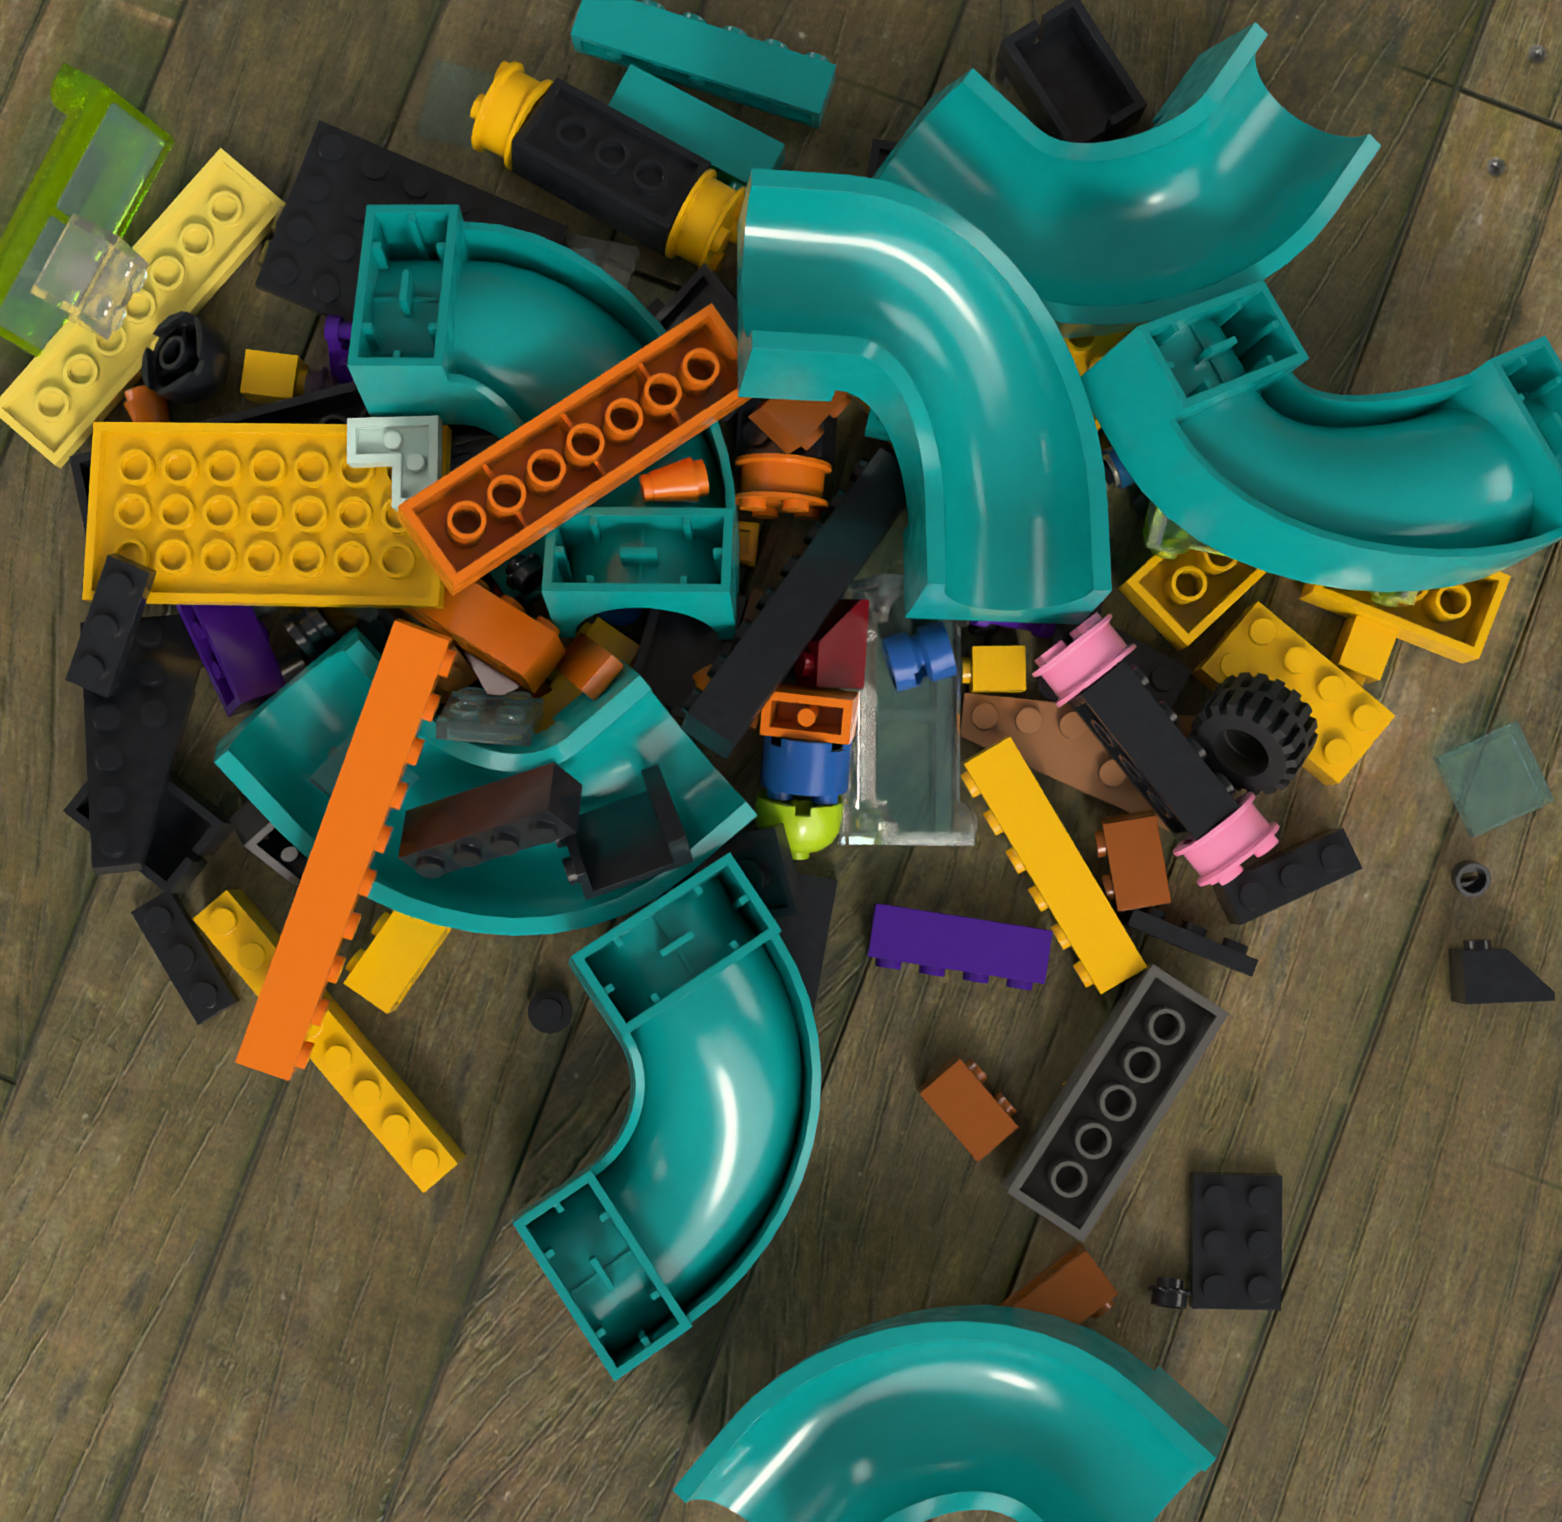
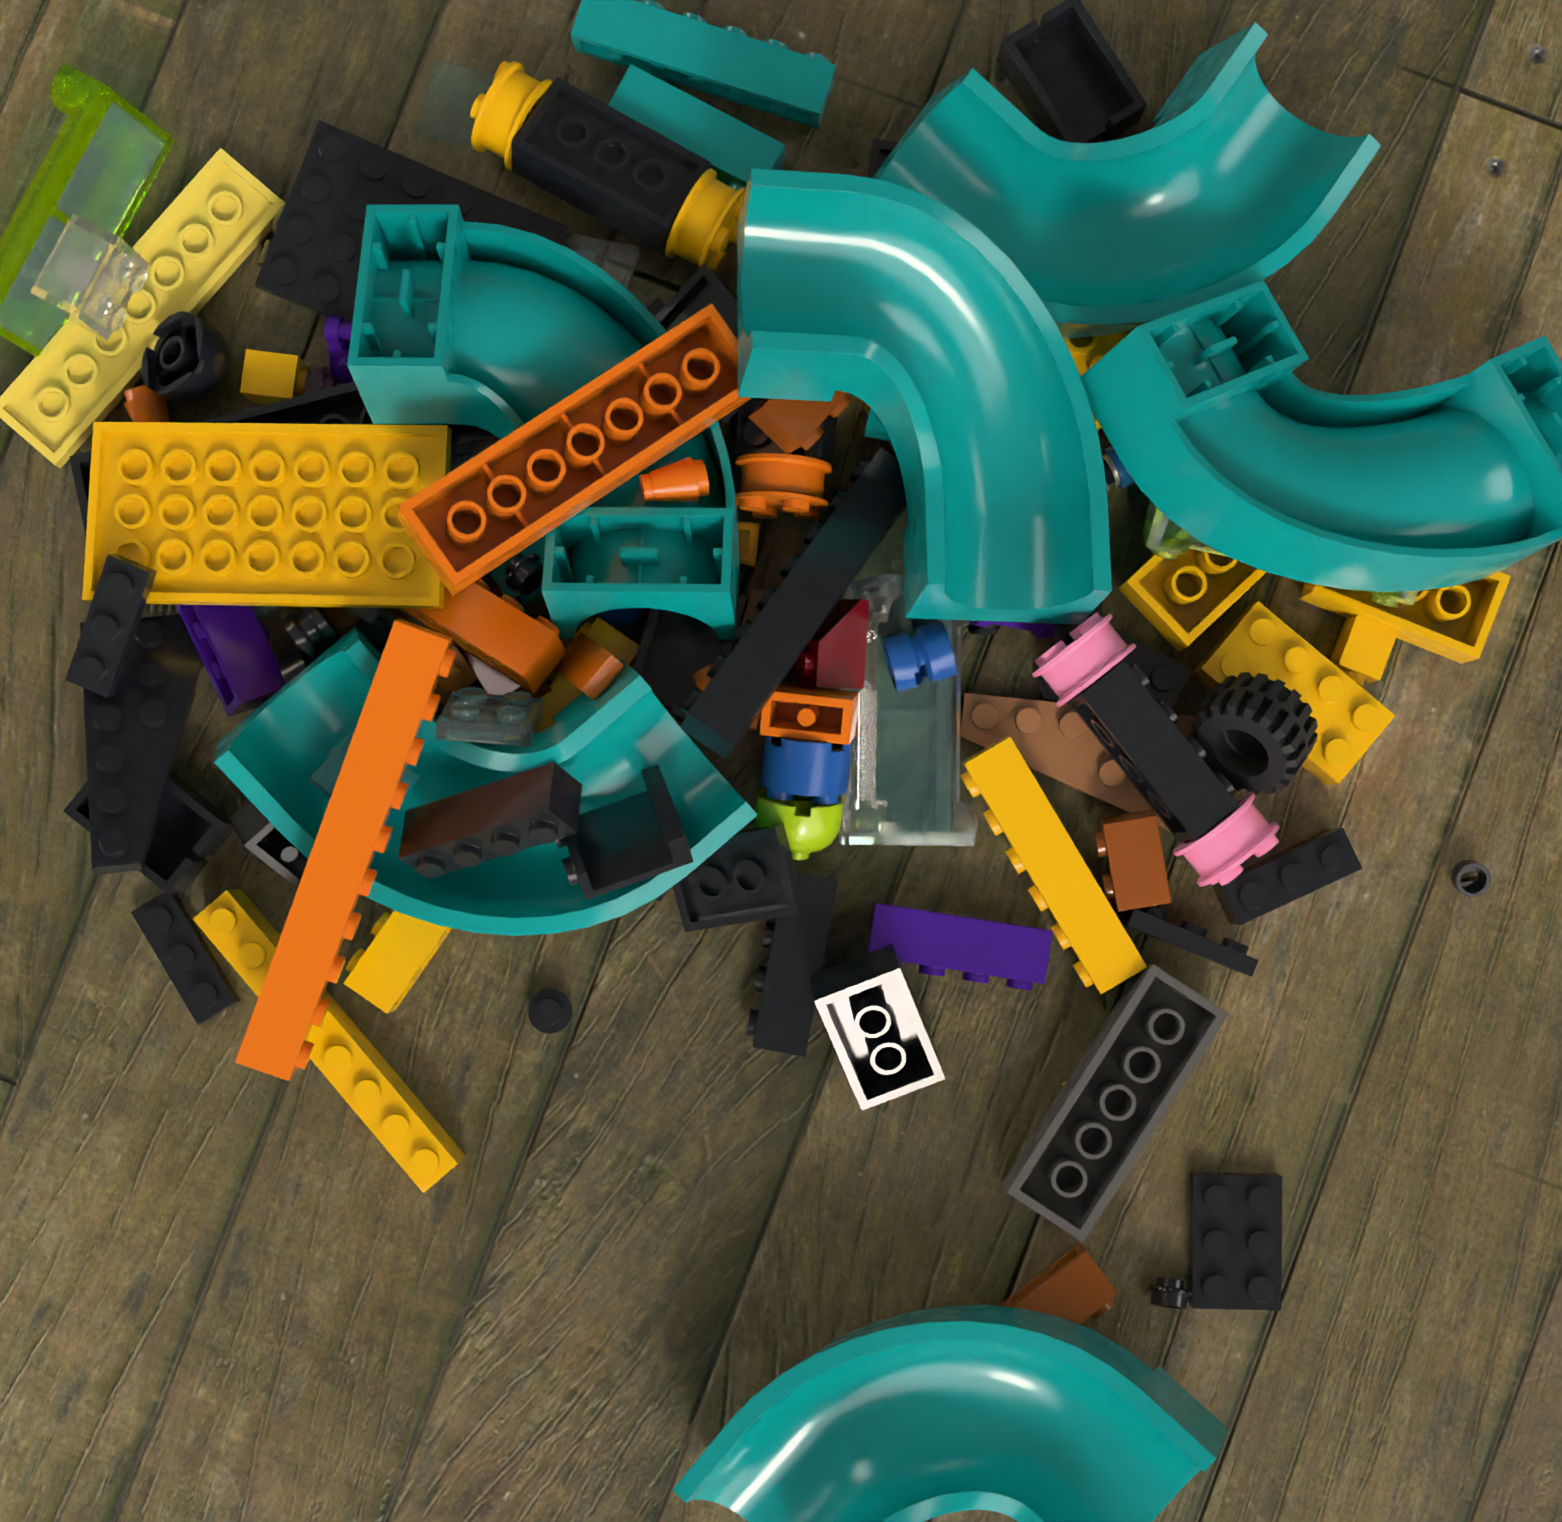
light aqua plate [347,415,443,512] -> none
teal piece [512,852,821,1382] -> none
dark orange brick [917,1054,1019,1162] -> none
yellow brick [961,645,1026,694] -> none
clear light blue tile [1433,721,1555,837] -> none
black slope [1448,939,1555,1004] -> none
none -> black brick [809,943,946,1110]

